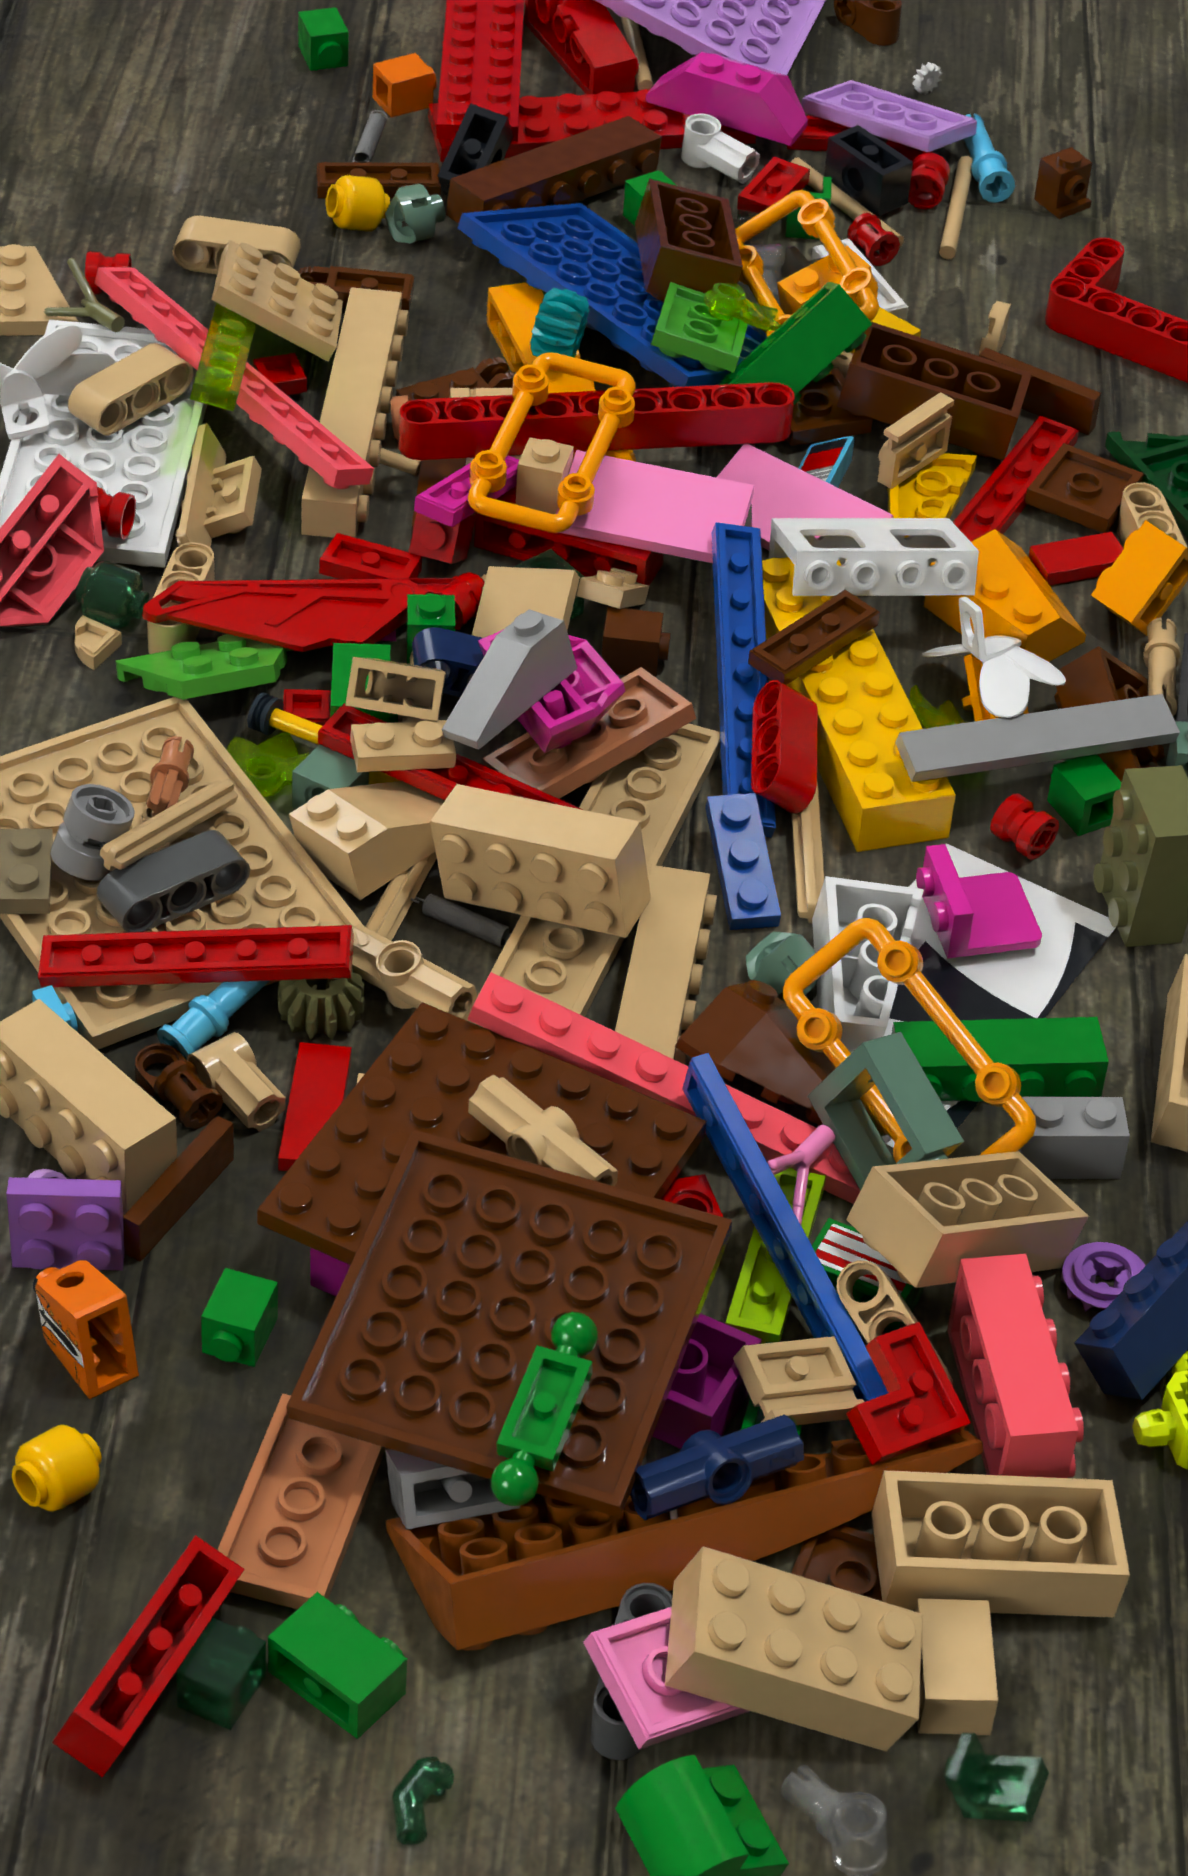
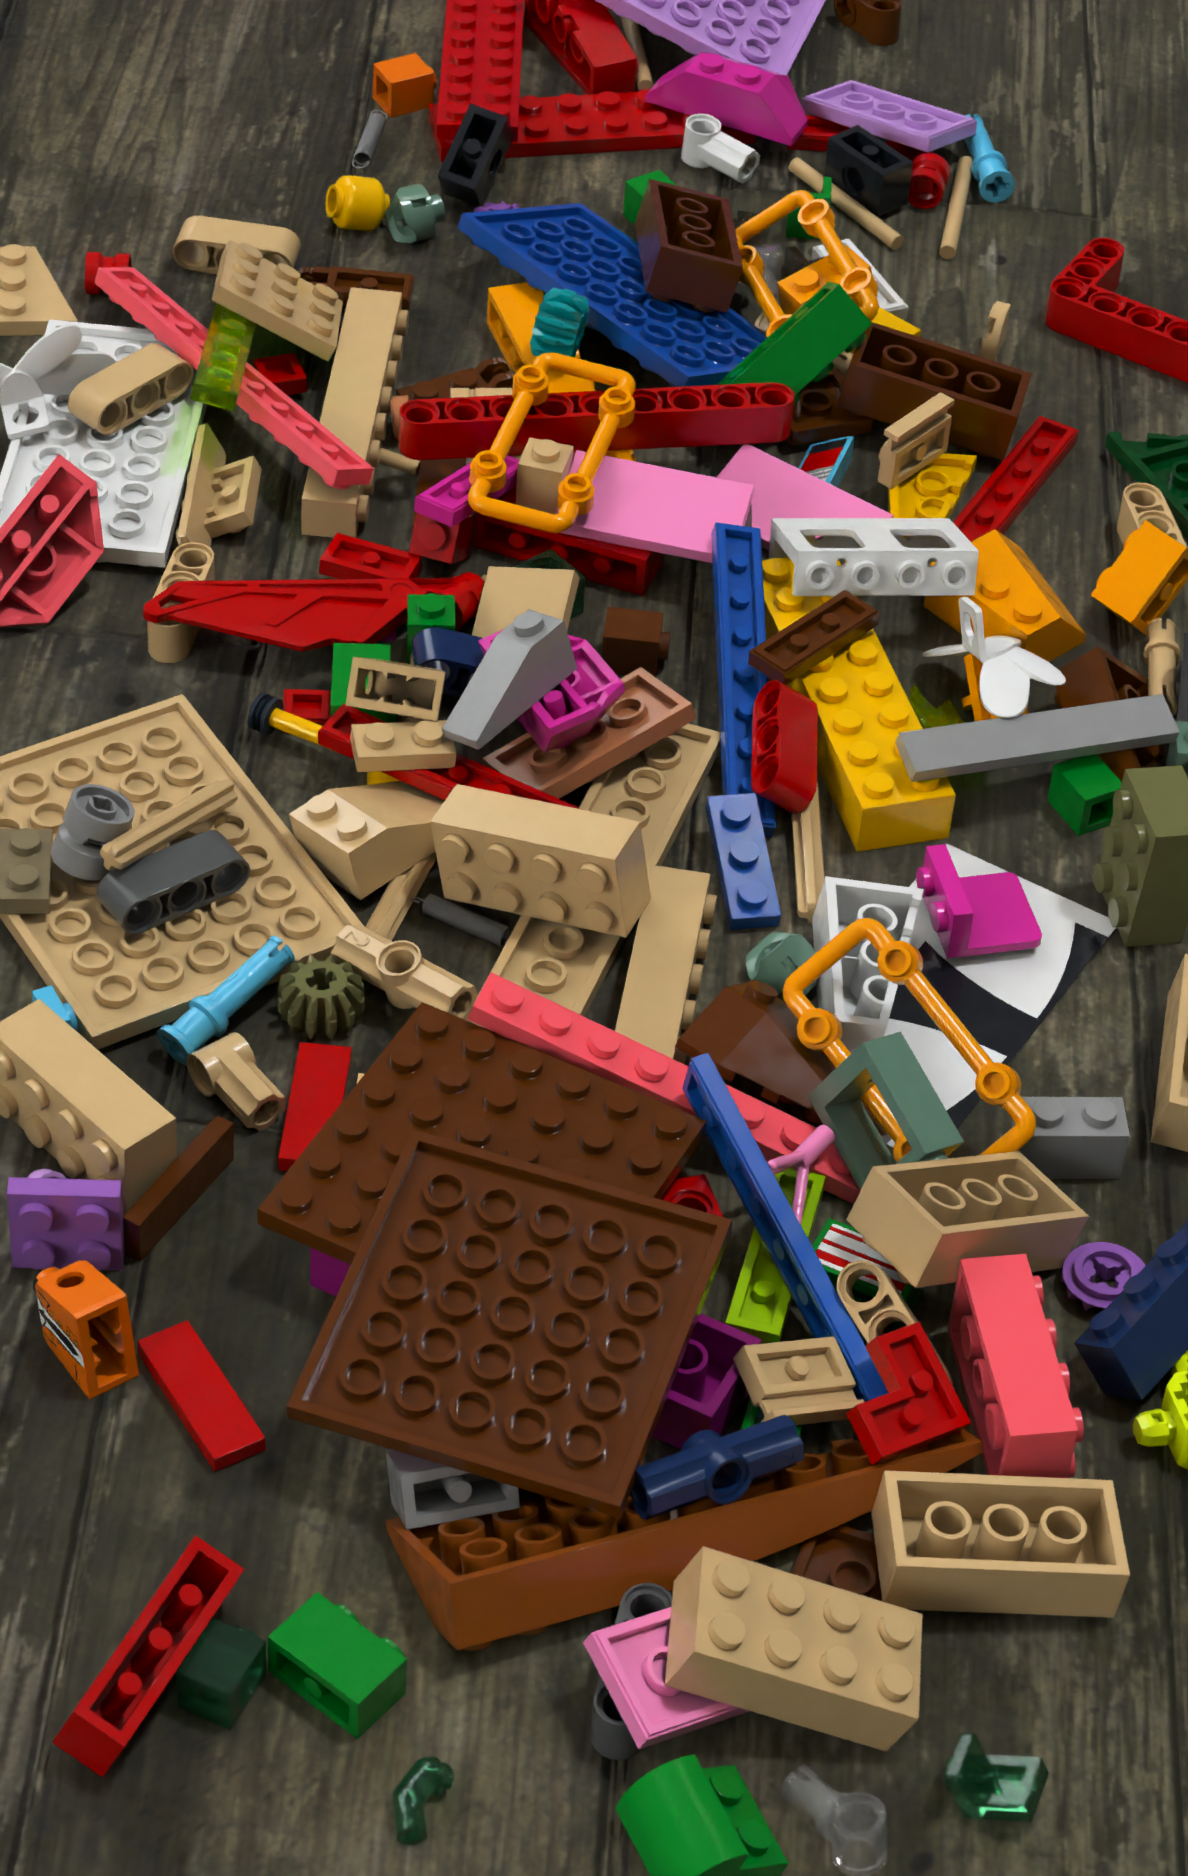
yellow head [12,1424,102,1512] -> none
red tile [38,925,354,988] -> none
olive plant [44,258,125,332] -> none
tan tile [74,615,122,670] -> none
clear green head [75,560,149,629] -> none
red wheel [97,487,136,540] -> none
bright green wing [115,634,293,700] -> none
reddish brown connector [135,1044,223,1129] -> none
nougat axle [146,736,194,816] -> none
green brick [201,1268,278,1367] -> none
nougat plate [218,1394,386,1609] -> none
clear neon green plate [226,732,310,797] -> none
sand green brick [292,744,369,809] -> none
green brick [298,7,349,71] -> none
reddish brown tile [316,162,441,198] -> none
reddish brown brick [446,116,662,224] -> none
tan piece [468,1074,618,1186] -> none
green plate [491,1312,598,1507] -> none
tan plate [576,568,649,609] -> none
bright green plate [651,282,752,372] -> none
clear neon green plate [703,283,780,331] -> none
red plate [737,157,810,216] -> none
red bush [847,212,900,266] -> none
green brick [891,1017,1109,1102] -> none
white piece [912,62,942,95] -> none
tan brick [915,1598,998,1735] -> none
reddish brown tile [979,348,1101,435] -> none
red wheel [990,793,1059,860] -> none
reddish brown plate [1025,443,1144,533] -> none
red tile [1028,532,1123,585] -> none
reddish brown brick [1034,147,1092,219] -> none
none -> red tile [137,1320,266,1472]

